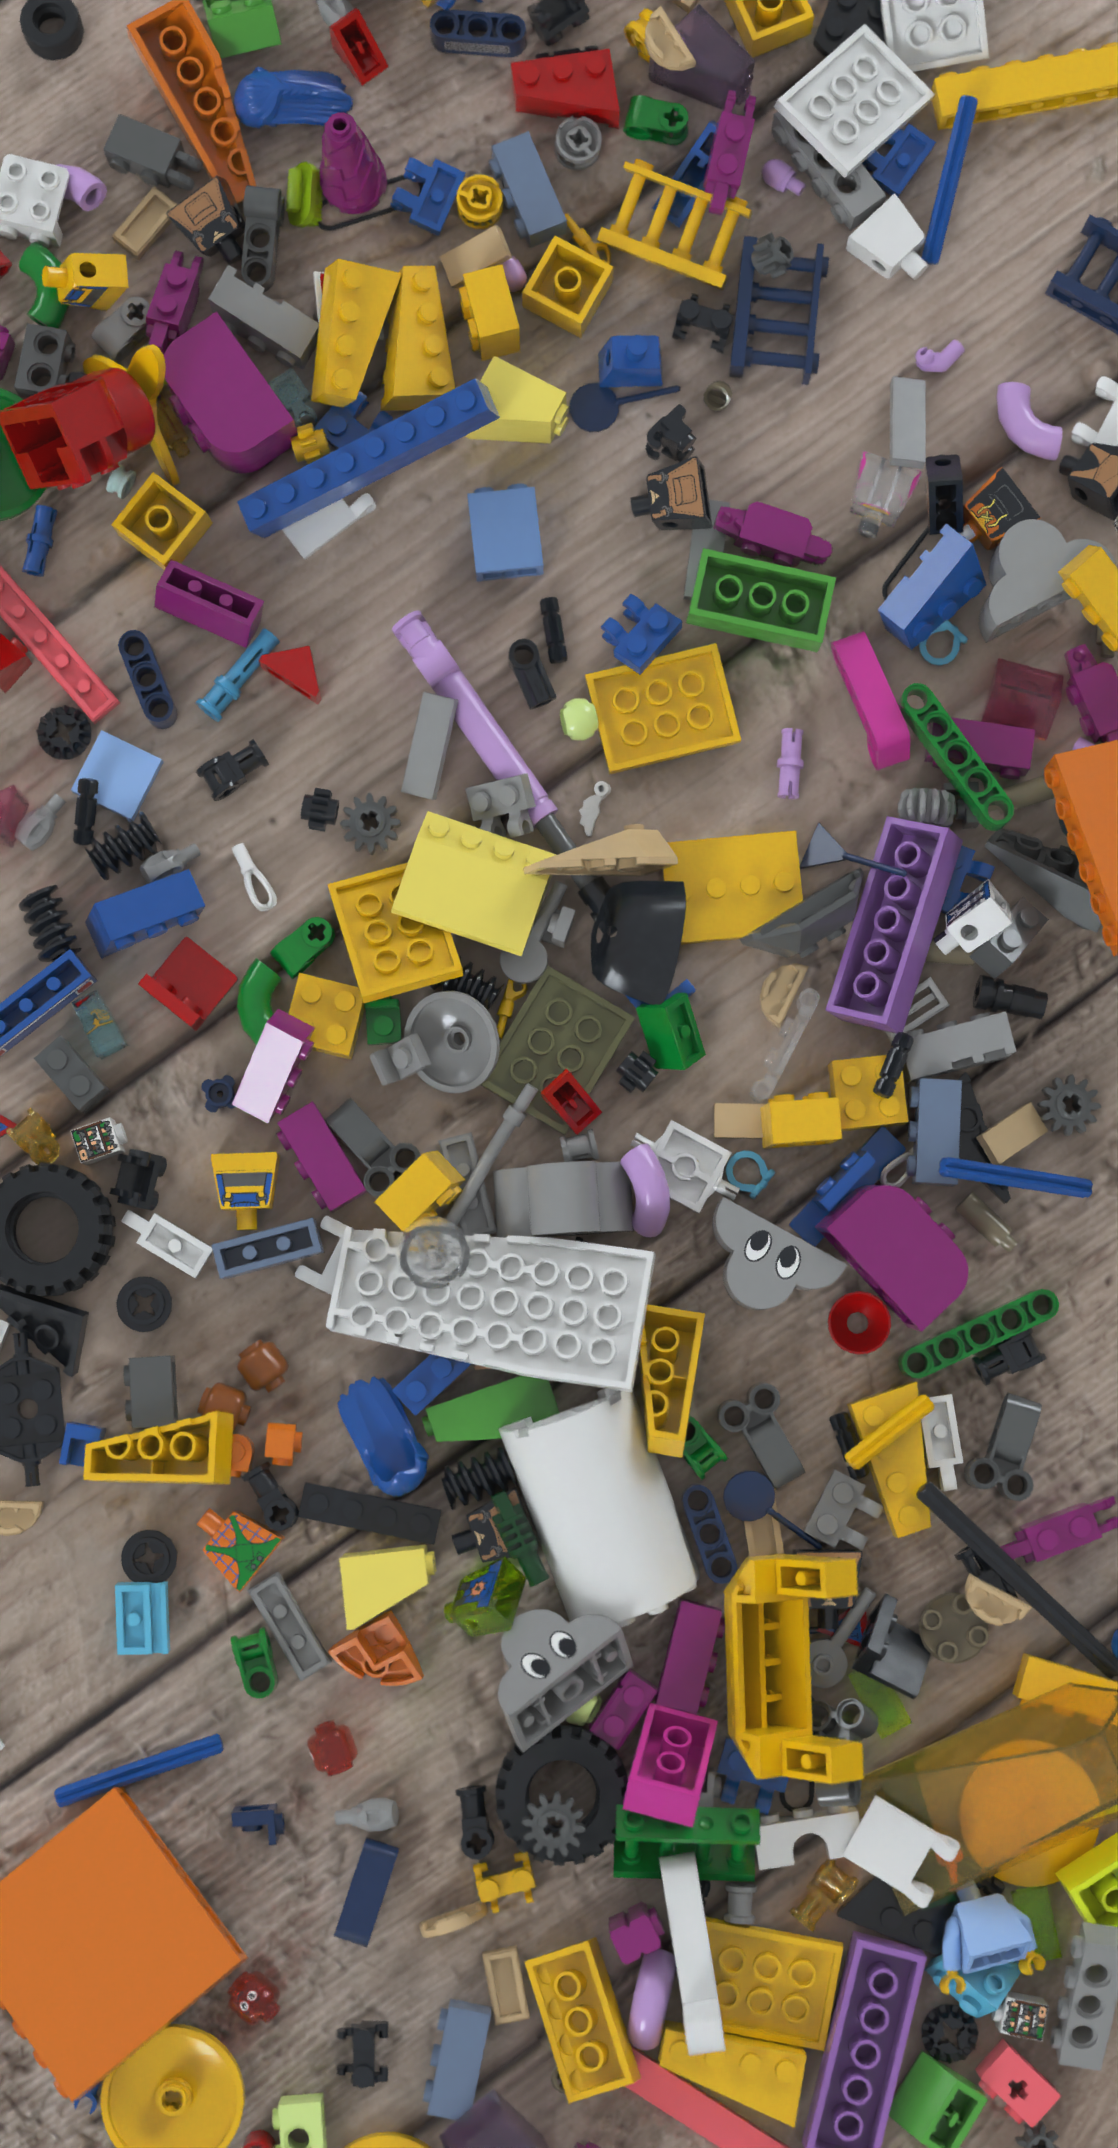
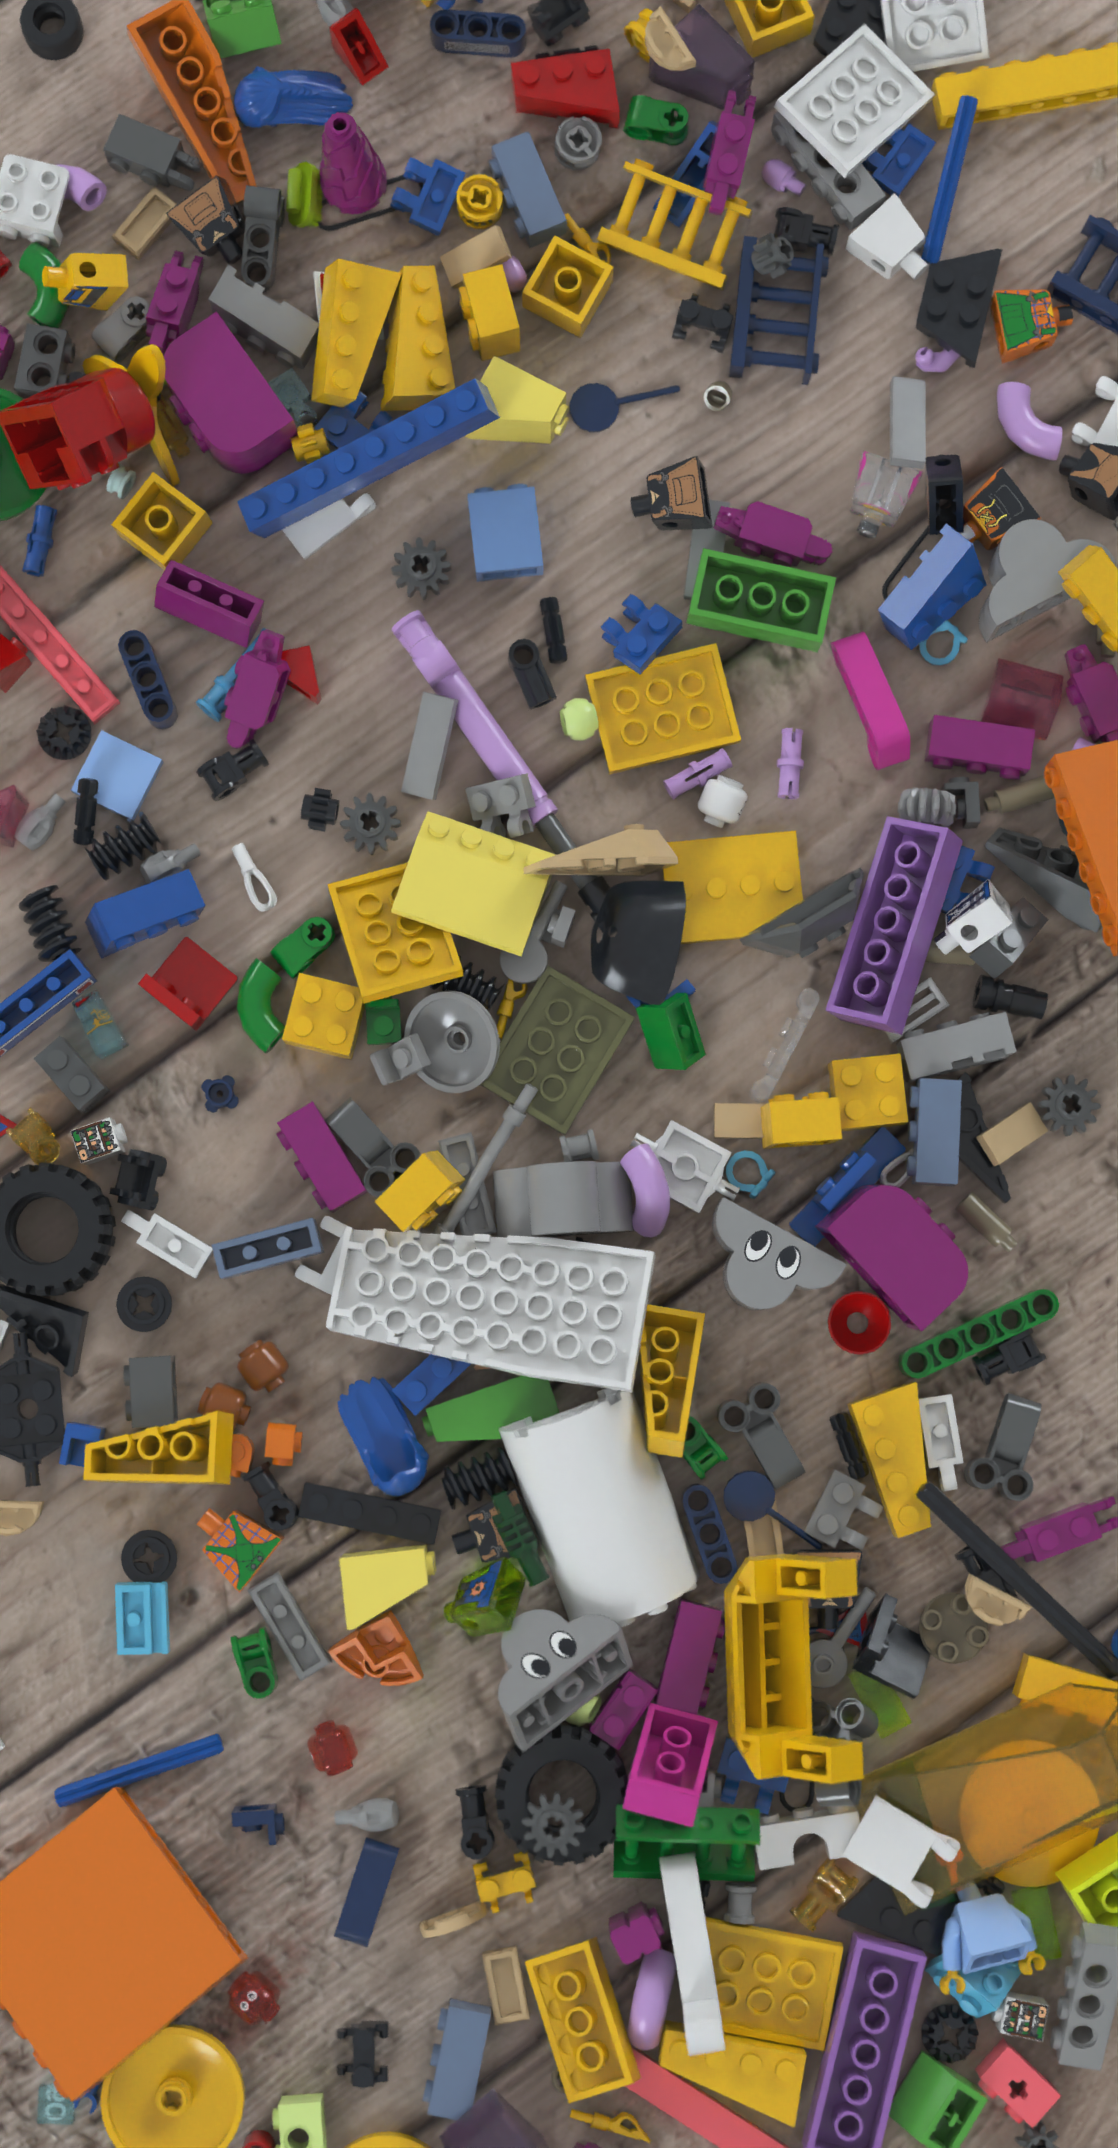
yellow torso [211,1152,280,1231] -> none
brick [232,1009,315,1123] -> none
clear cylinder [399,1216,470,1289] -> none
red slope [541,1068,602,1135] -> none
white piece [579,781,611,836] -> none
blue torso [598,335,663,387] -> none
black gear [616,1051,659,1093] -> none
black piece [645,404,697,462] -> none
tan tile [759,963,809,1029] -> none
piece [800,823,907,877] -> none
yellow axle [845,1394,935,1470] -> none
black axle [873,1032,914,1099] -> none
green beam [898,683,1014,831] -> none
blue axle [939,1157,1093,1198] -> none
none -> clear light blue tile [37,2084,75,2125]
none -> magenta hinge [224,629,291,749]
none -> dark grey gear [391,537,452,600]
none -> yellow hand [569,2109,651,2143]
none -> lavender pin [663,748,733,800]
none -> white head [698,775,748,828]
none -> black connector [773,207,839,255]
none -> black wing [915,249,1002,368]
none -> torso [990,290,1073,363]

